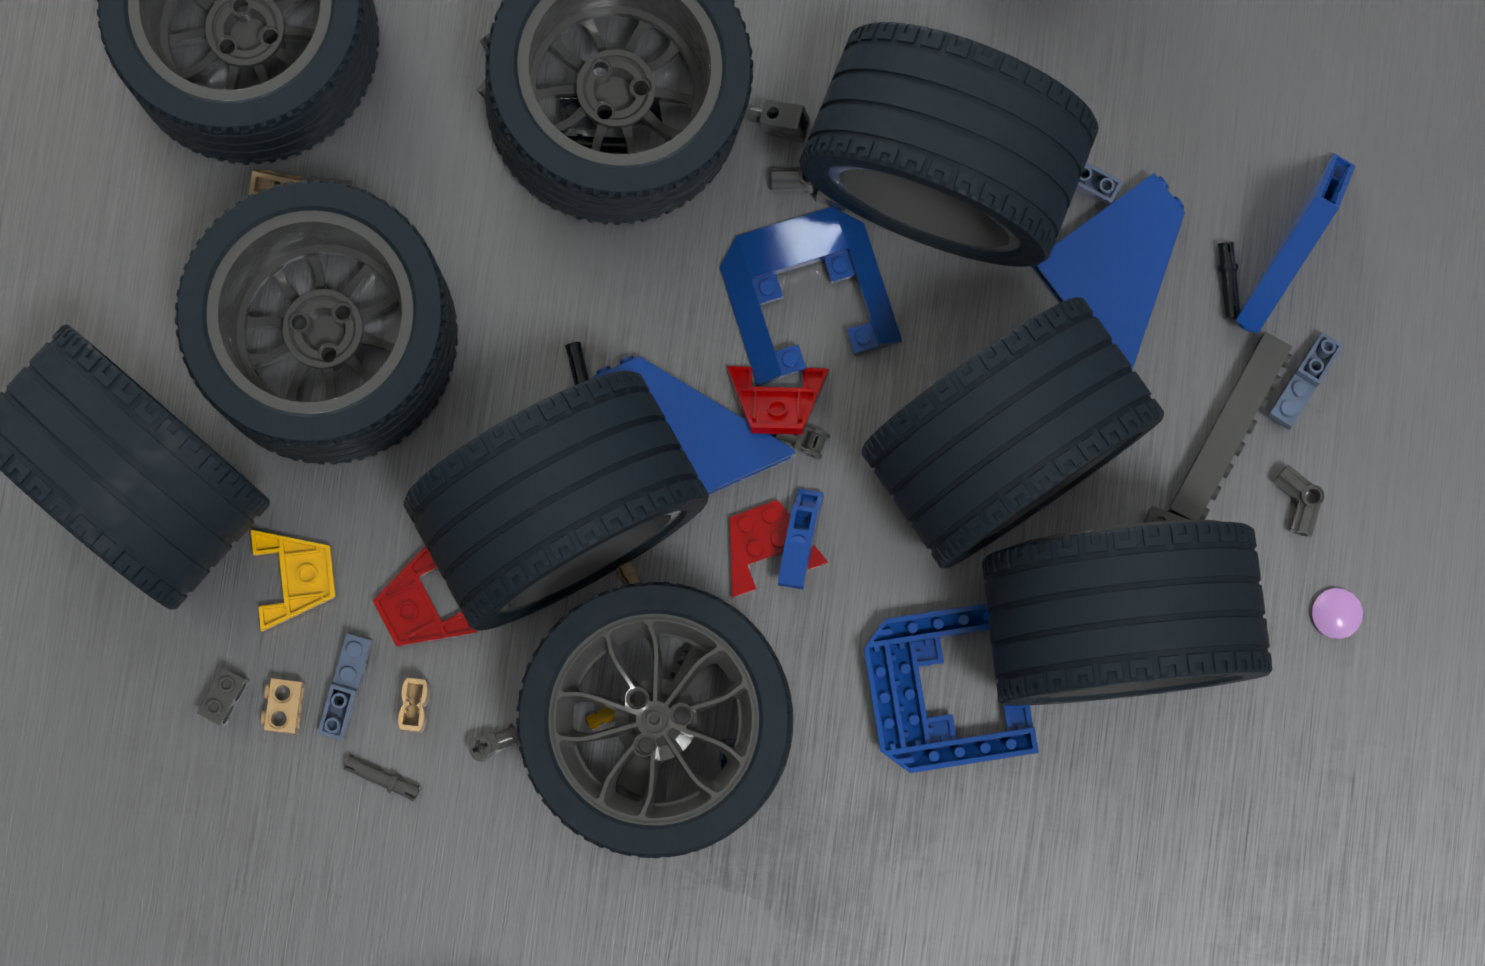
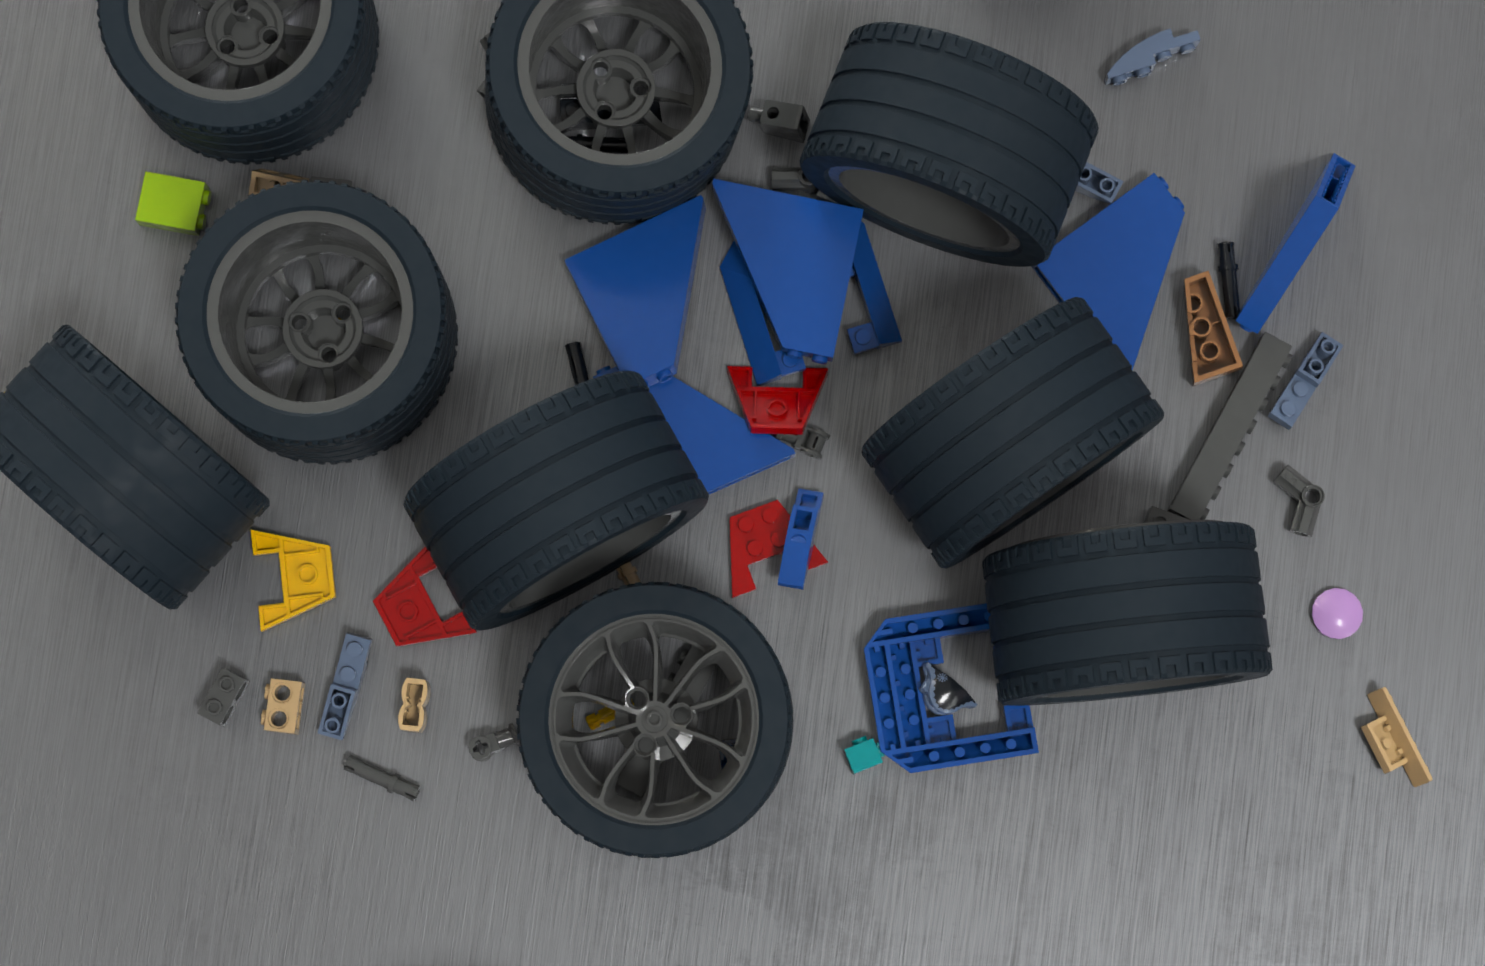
none -> lime brick [135,171,212,236]
none -> blue slope [564,195,706,388]
none -> blue slope [712,178,864,364]
none -> teal brick [843,736,885,775]
none -> hat [919,662,978,715]
none -> sand blue slope [1104,28,1201,86]
none -> medium nougat wedge [1183,270,1243,386]
none -> tan bracket [1361,687,1433,787]

